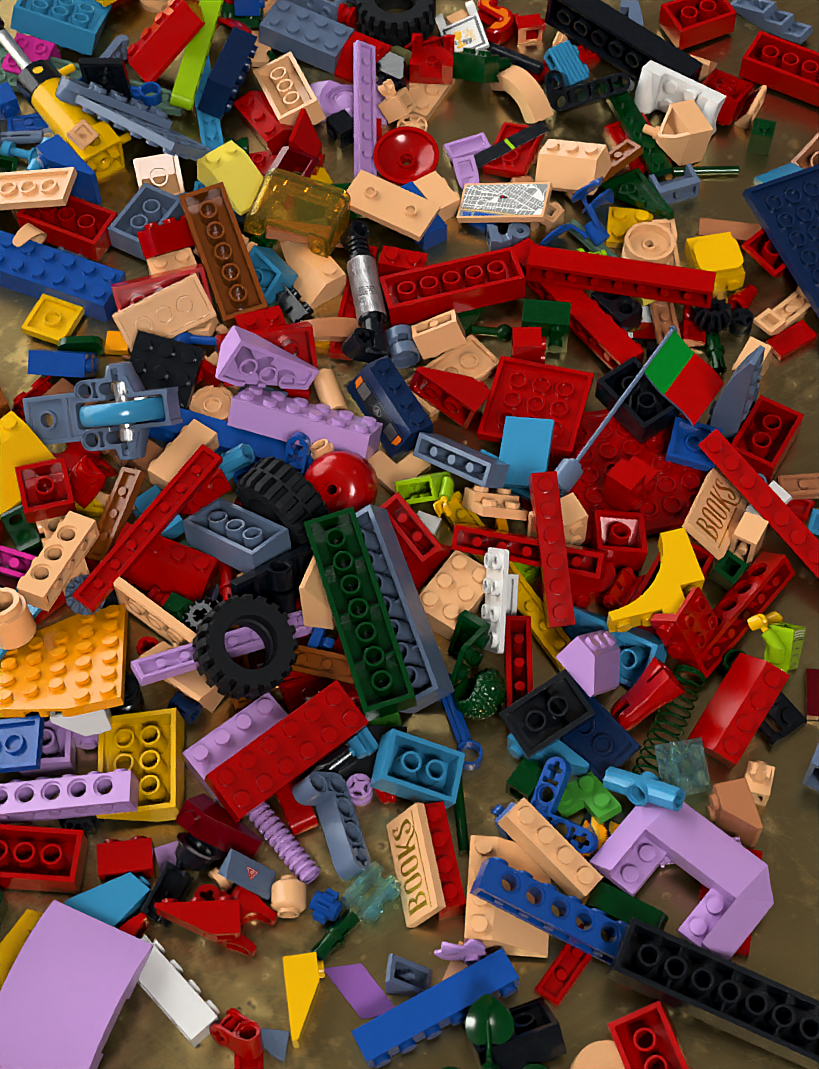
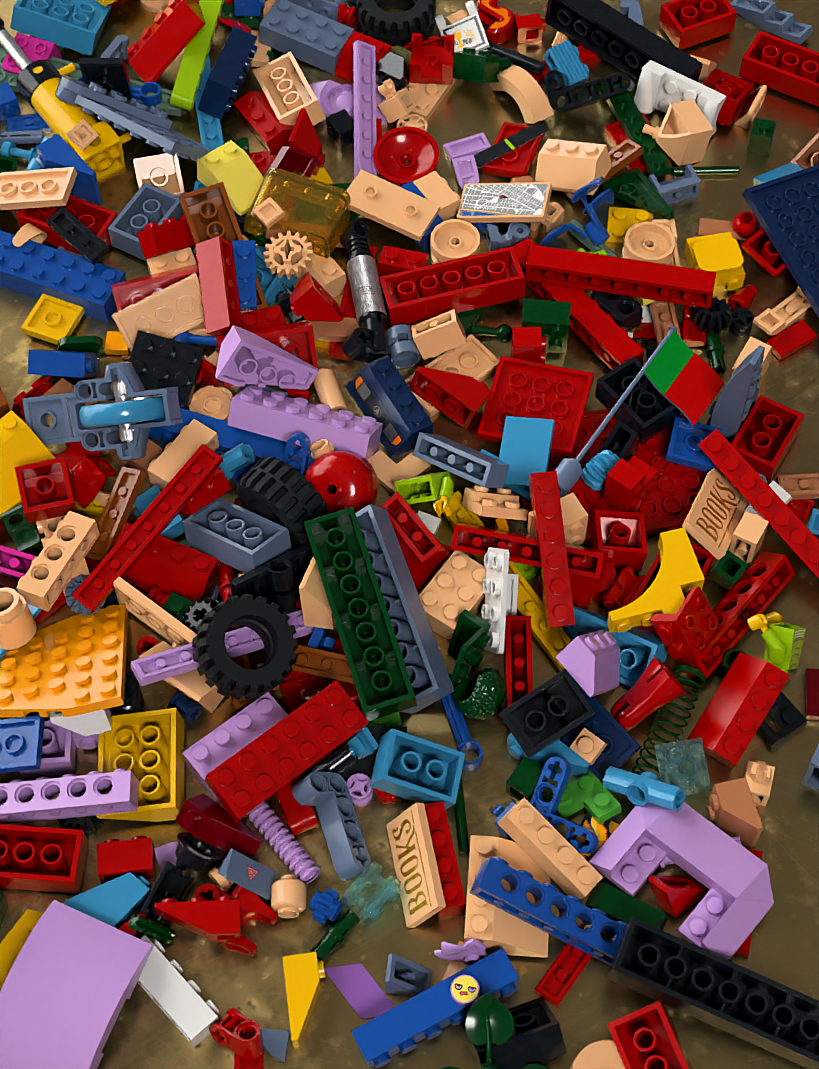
none -> black plate [46,206,110,265]
none -> dark green axle [128,914,175,944]
none -> brick [196,236,243,336]
none -> blue plate [232,240,257,311]
none -> light nougat tile [252,197,286,229]
none -> light nougat gear [263,231,314,280]
none -> red slope [289,272,343,322]
none -> light nougat wheel [430,219,480,265]
none -> tile [450,975,480,1006]
none -> light nougat plate [569,727,607,766]
none -> dark azure gear [581,450,620,491]
none -> black slope [598,419,640,461]
none -> red slope [648,875,707,919]
none -> red plate [732,211,760,237]

